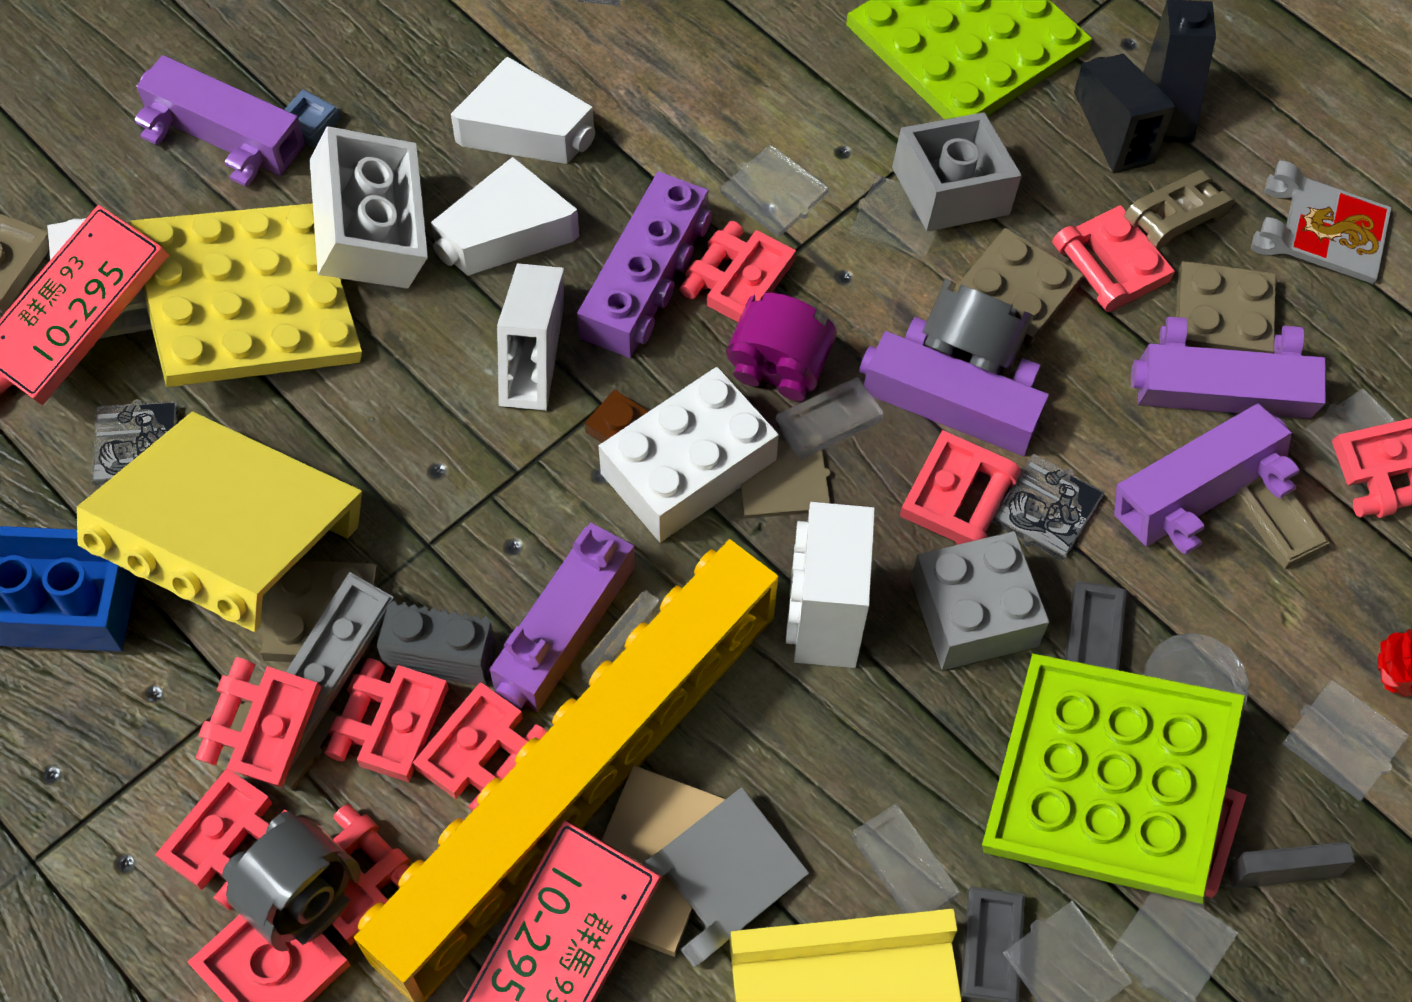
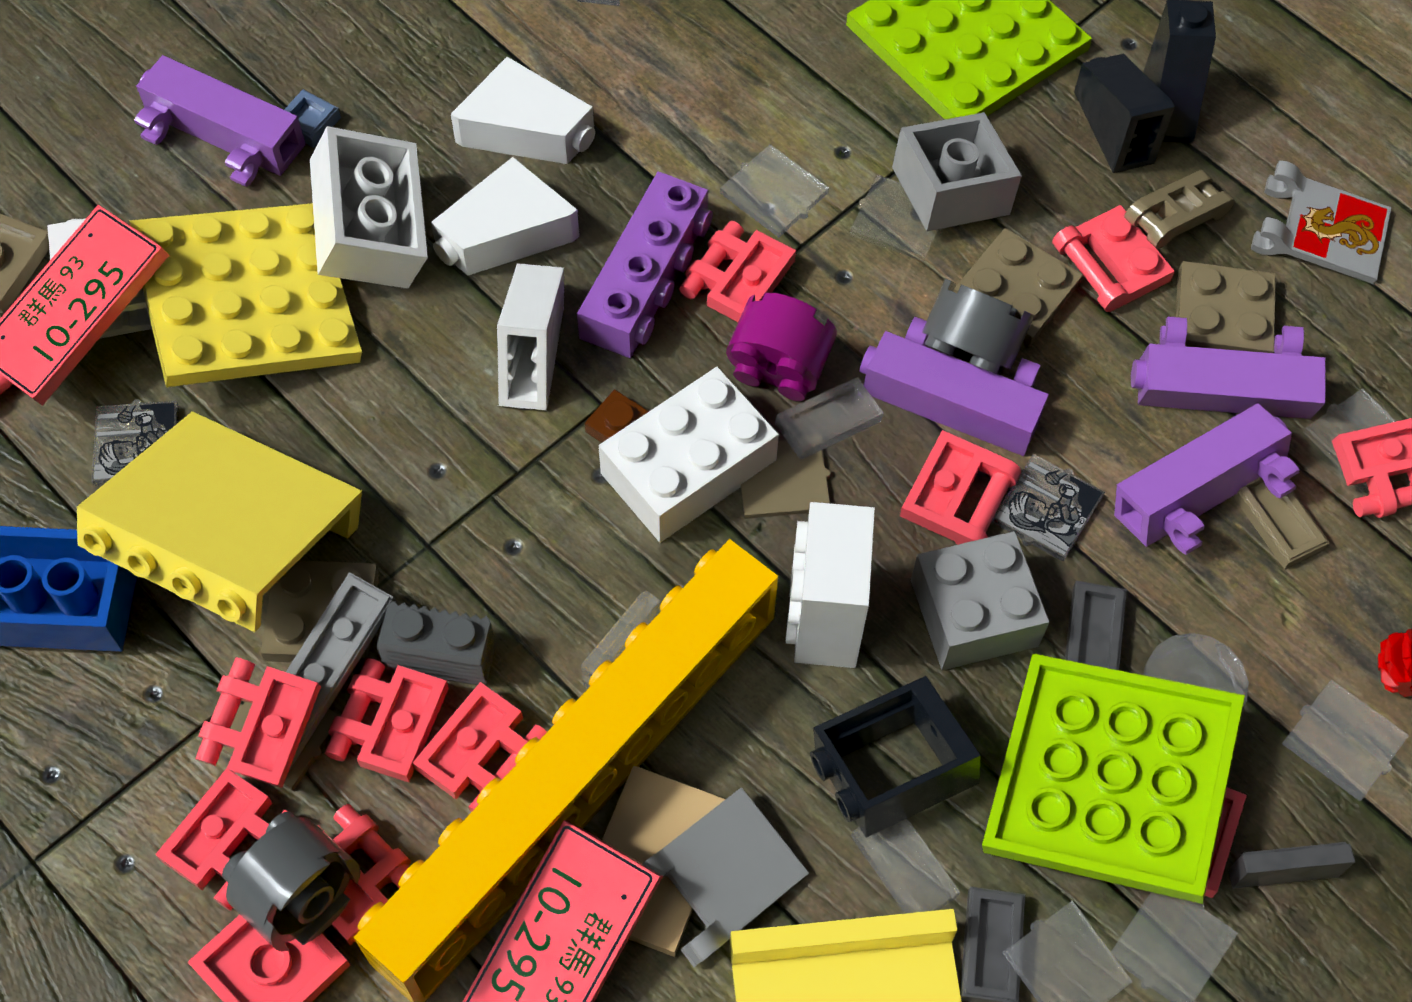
medium lavender brick [489,522,635,713] -> none
none -> black window [810,676,981,838]

